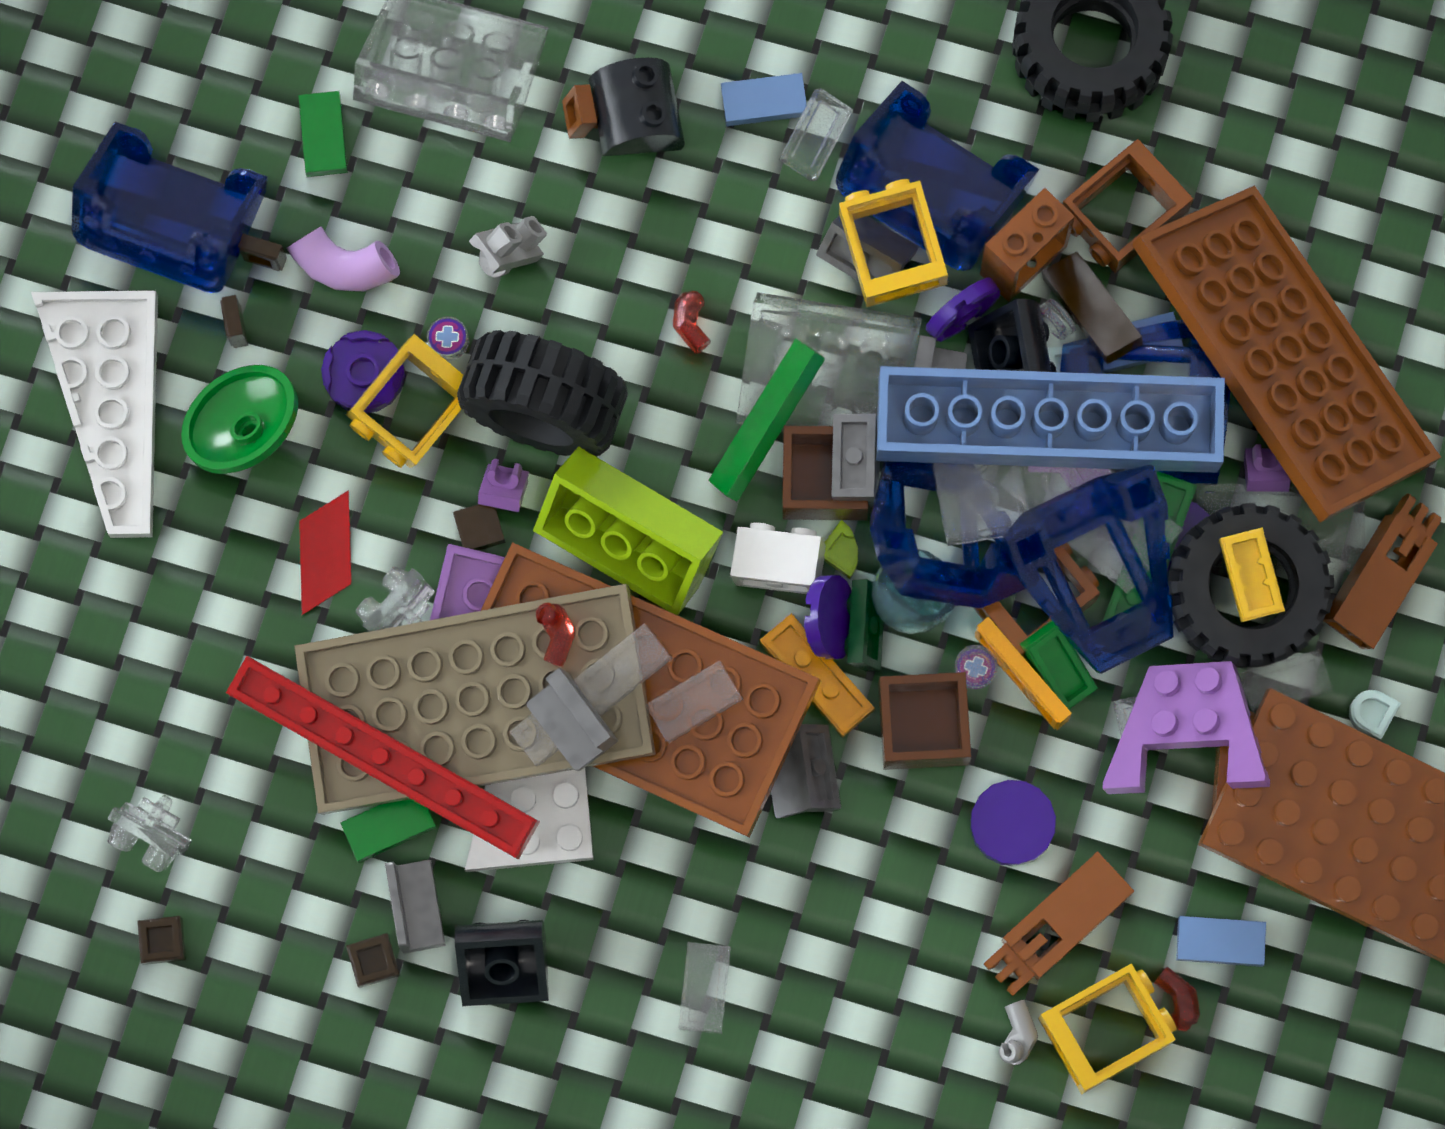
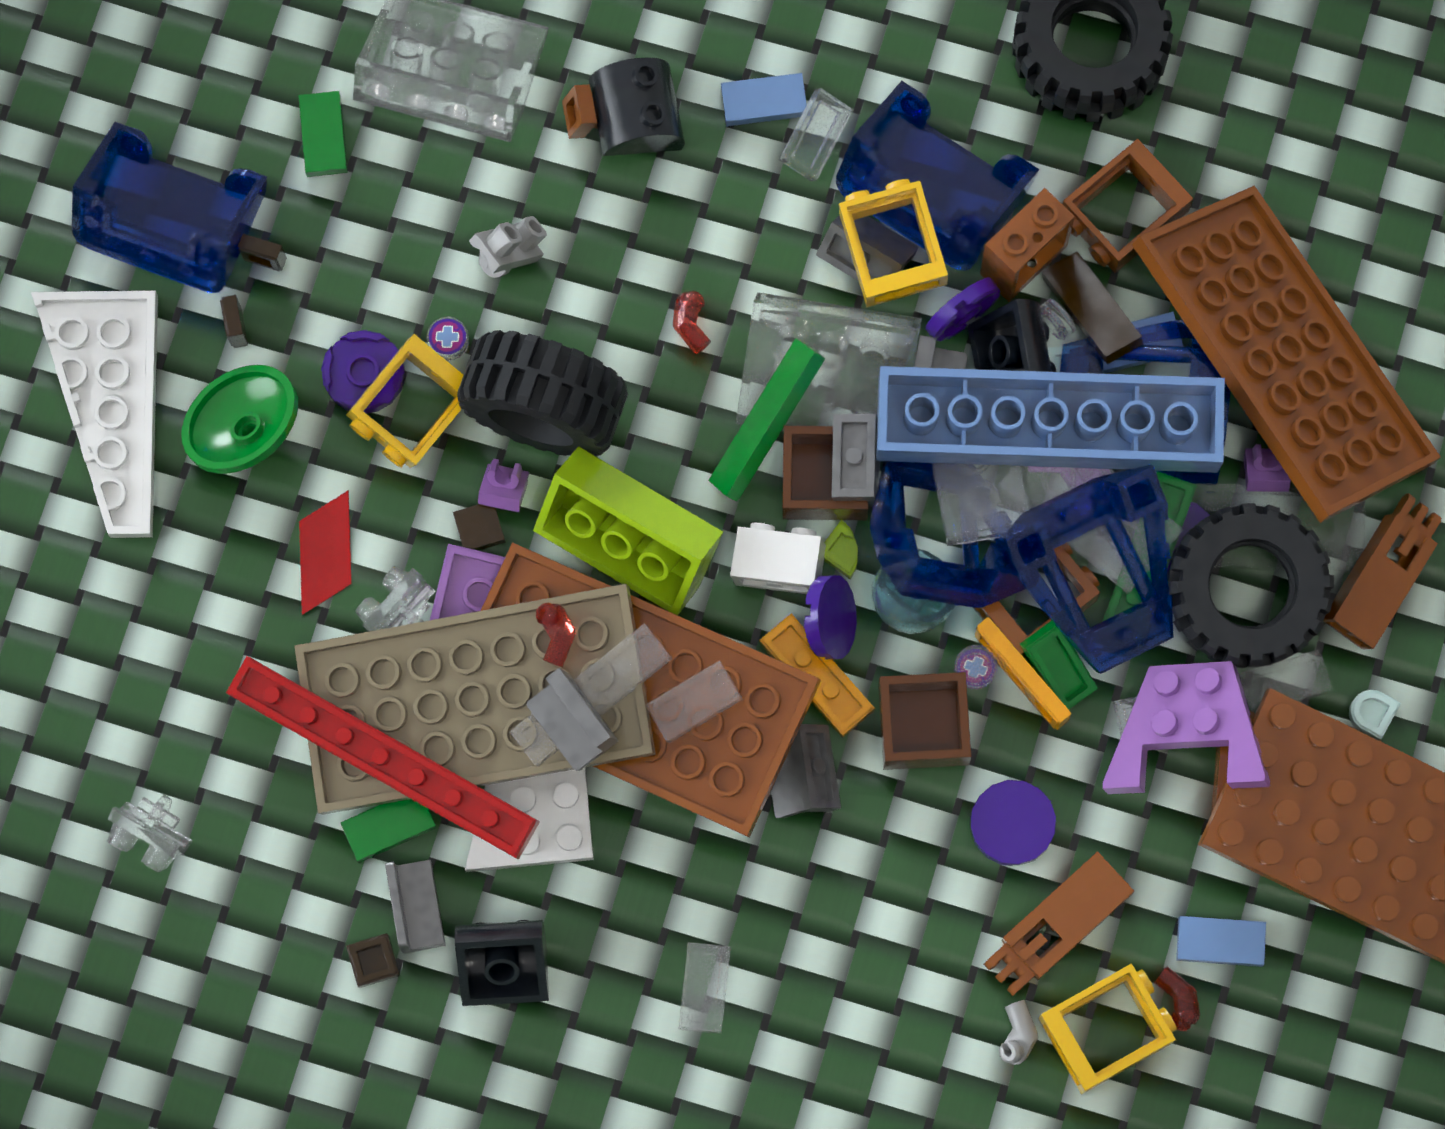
dark brown tile [137,916,186,965] -> none
lavender cylinder [287,226,400,292] -> none
dark green plate [845,579,886,672] -> none
yellow plate [1219,527,1285,622] -> none

